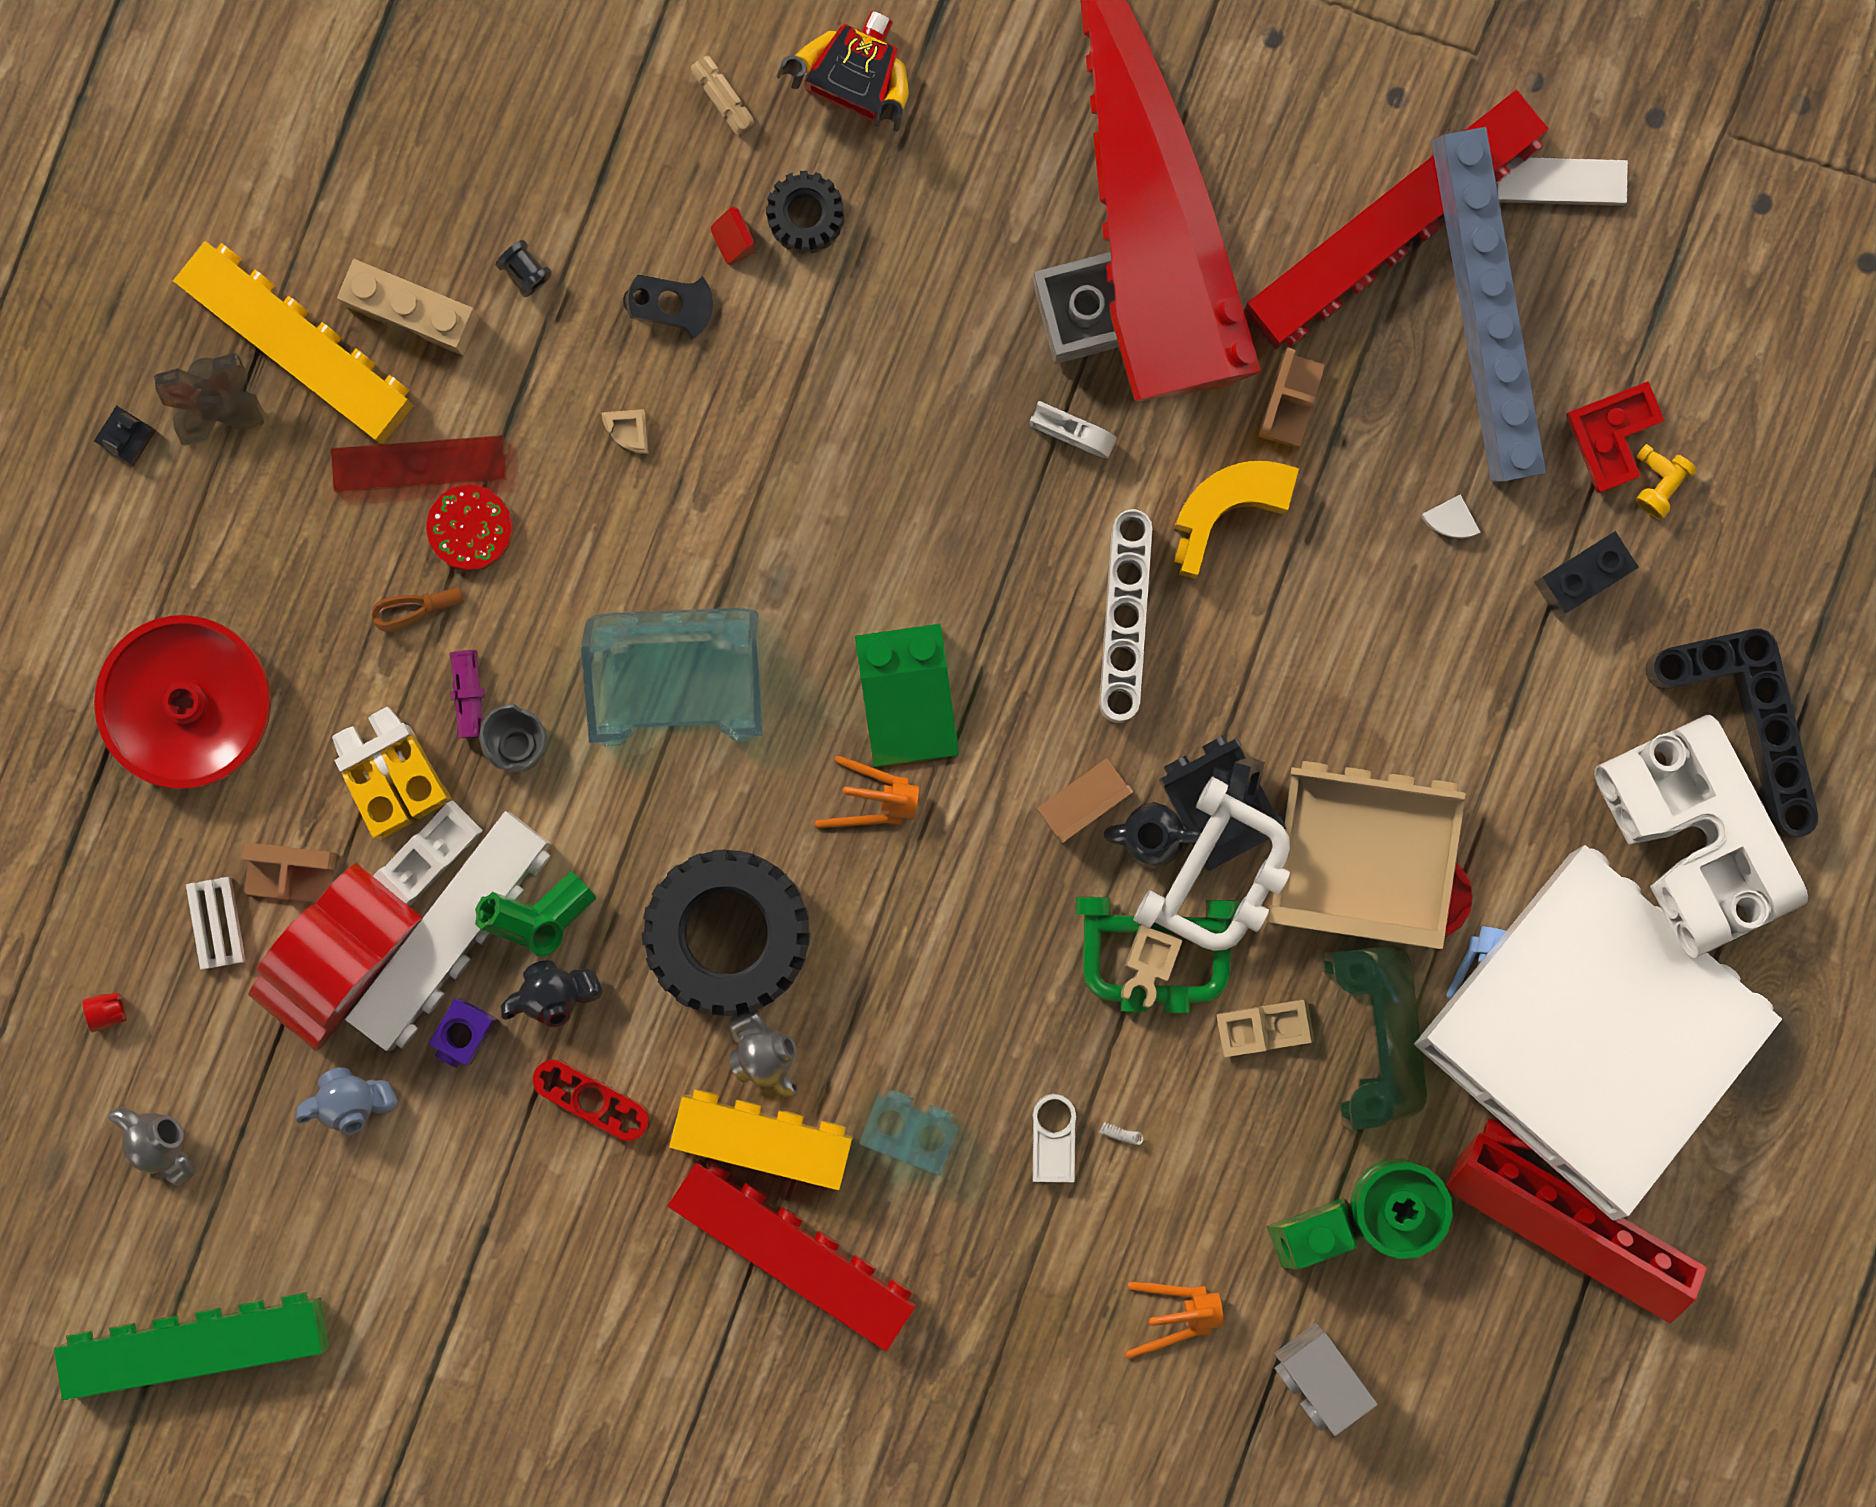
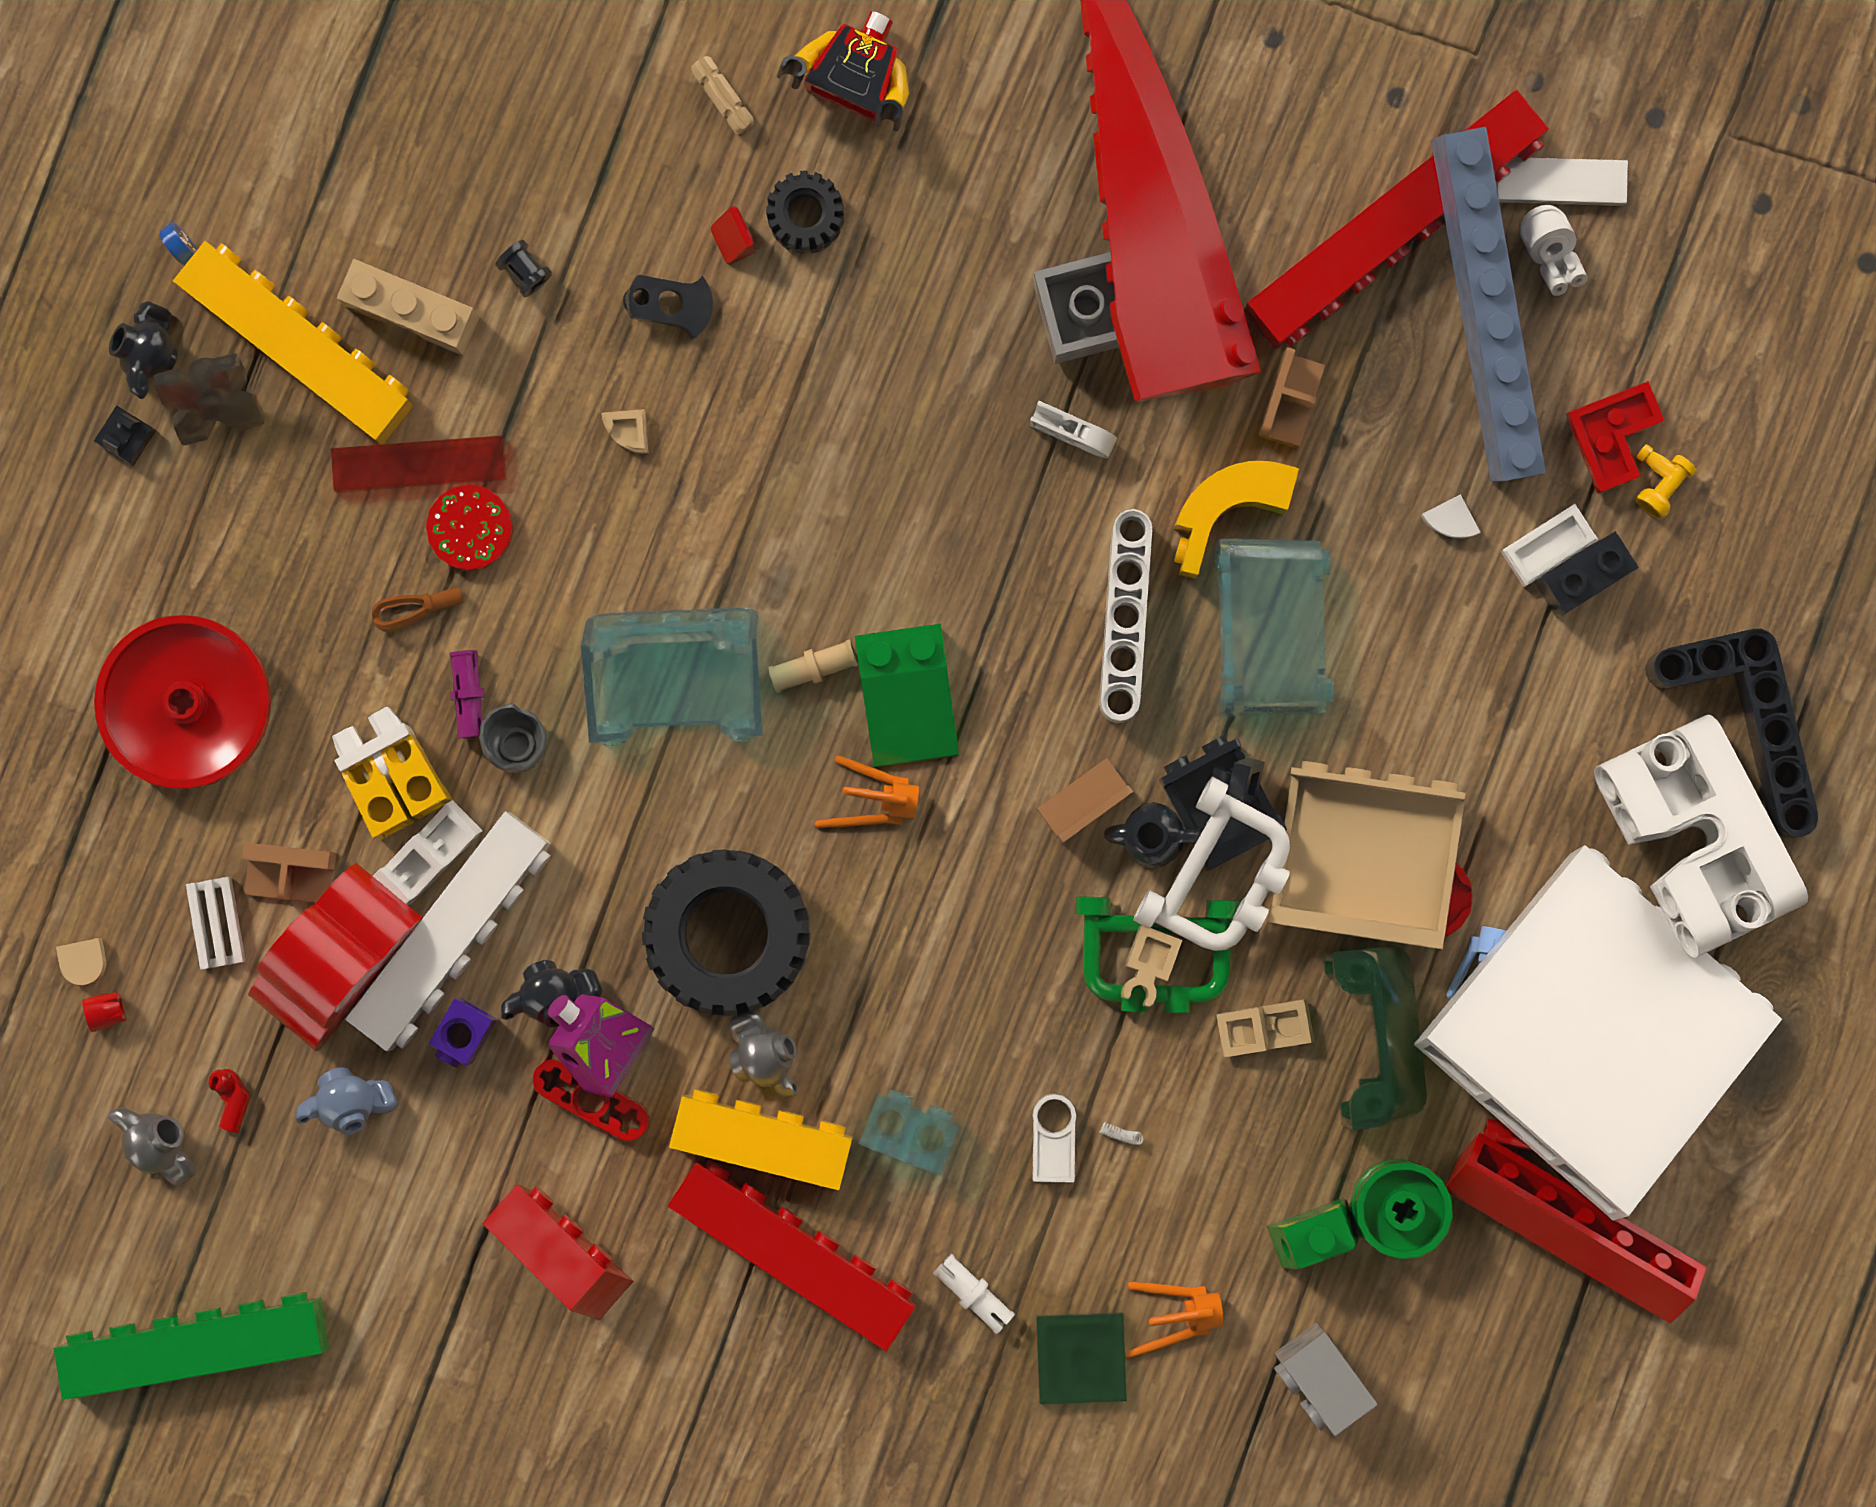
green piece [475,871,596,956] -> none
none -> tan tile [56,938,106,985]
none -> black piece [109,301,178,399]
none -> blue tile [159,222,197,265]
none -> red arm [208,1068,250,1133]
none -> red wedge [482,1184,634,1320]
none -> magenta torso [548,994,655,1097]
none -> tan pin [768,639,859,693]
none -> white pin [933,1254,1015,1334]
none -> clear green tile [1036,1312,1127,1404]
none -> clear light blue windscreen [1214,538,1334,717]
none -> white tile [1500,504,1598,587]
none -> white piece [1520,205,1588,296]

